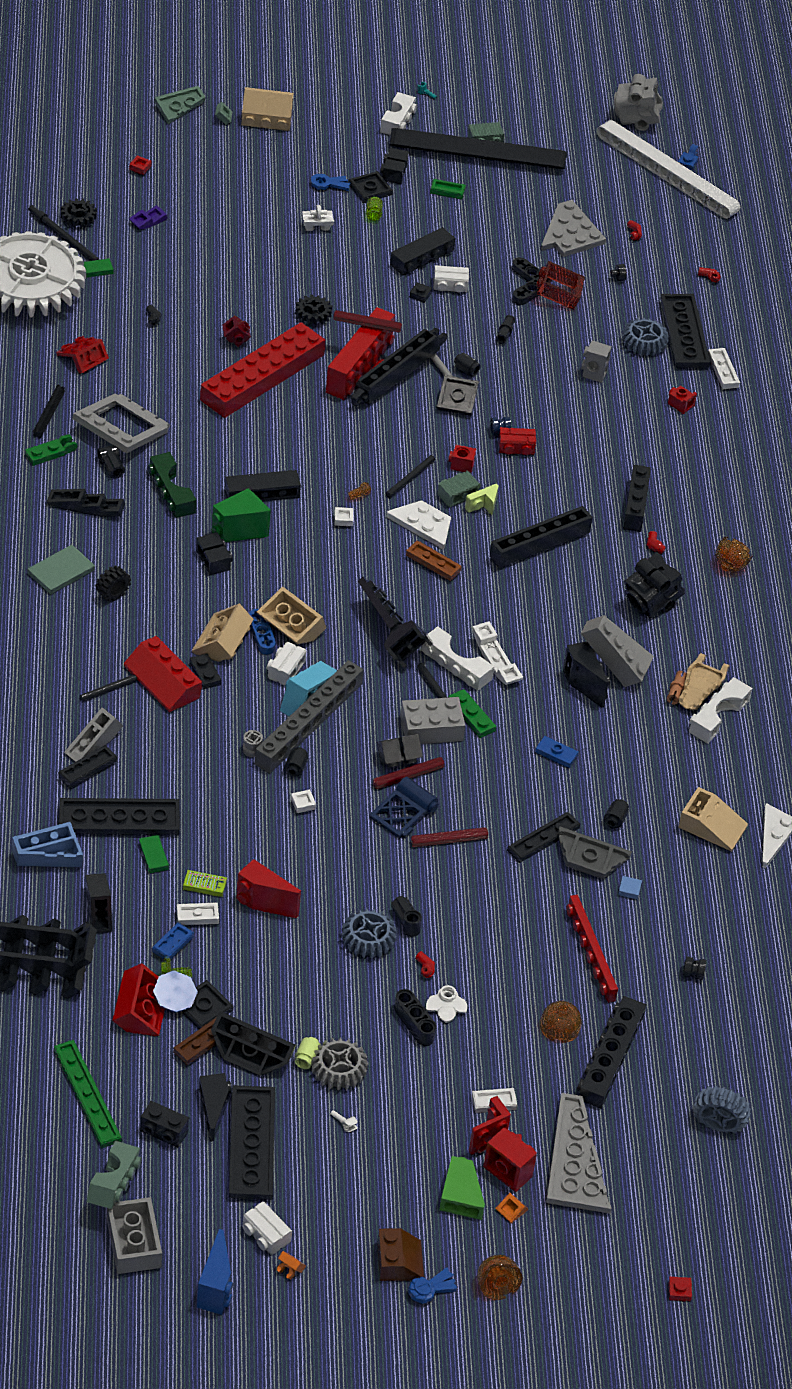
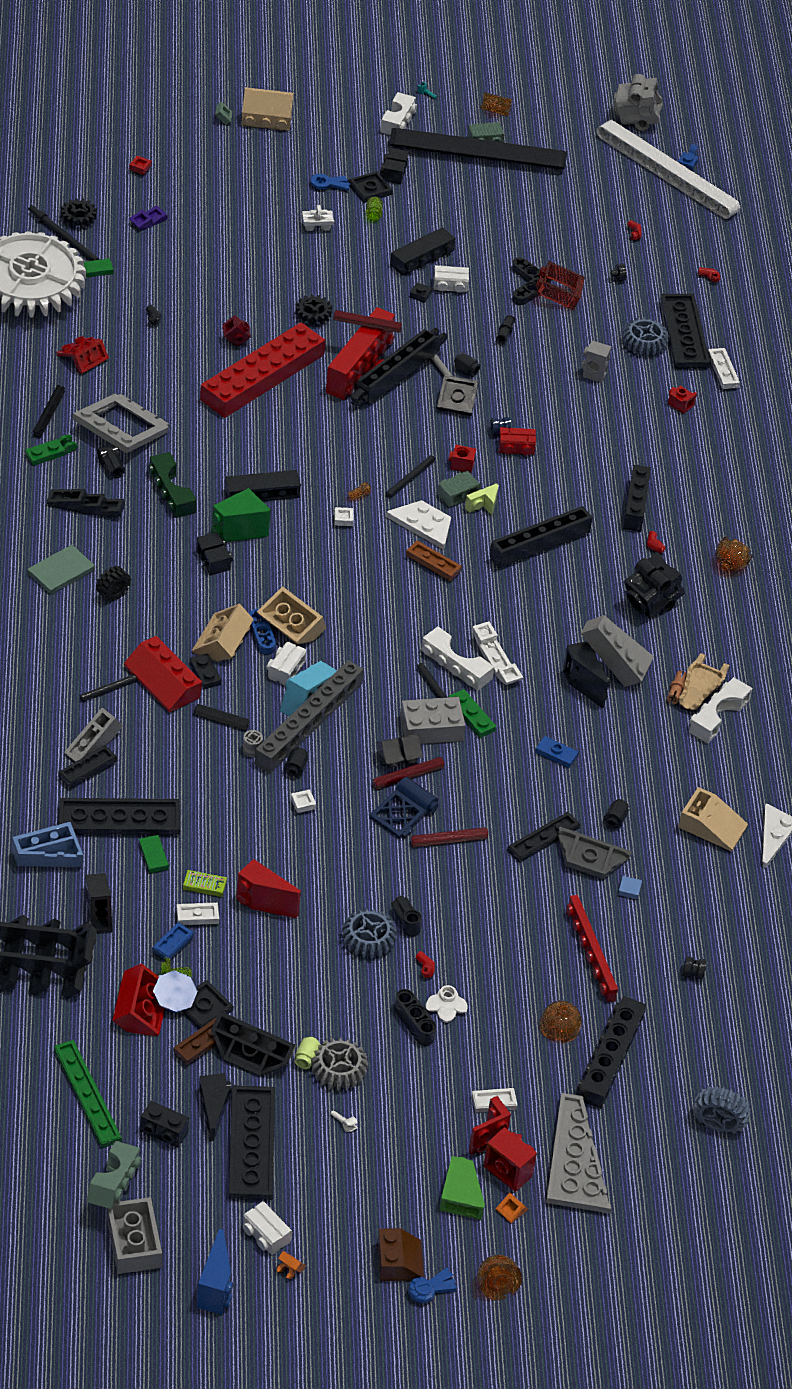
sand green wing [154,86,205,124] -> none
black hinge [357,577,433,668] -> none
green tile [430,179,466,199] -> none
light grey wing [541,200,606,257] -> none
red plate [668,1276,692,1302] -> none
none -> black axle [194,704,250,730]
none -> clear orange hips [481,92,512,116]

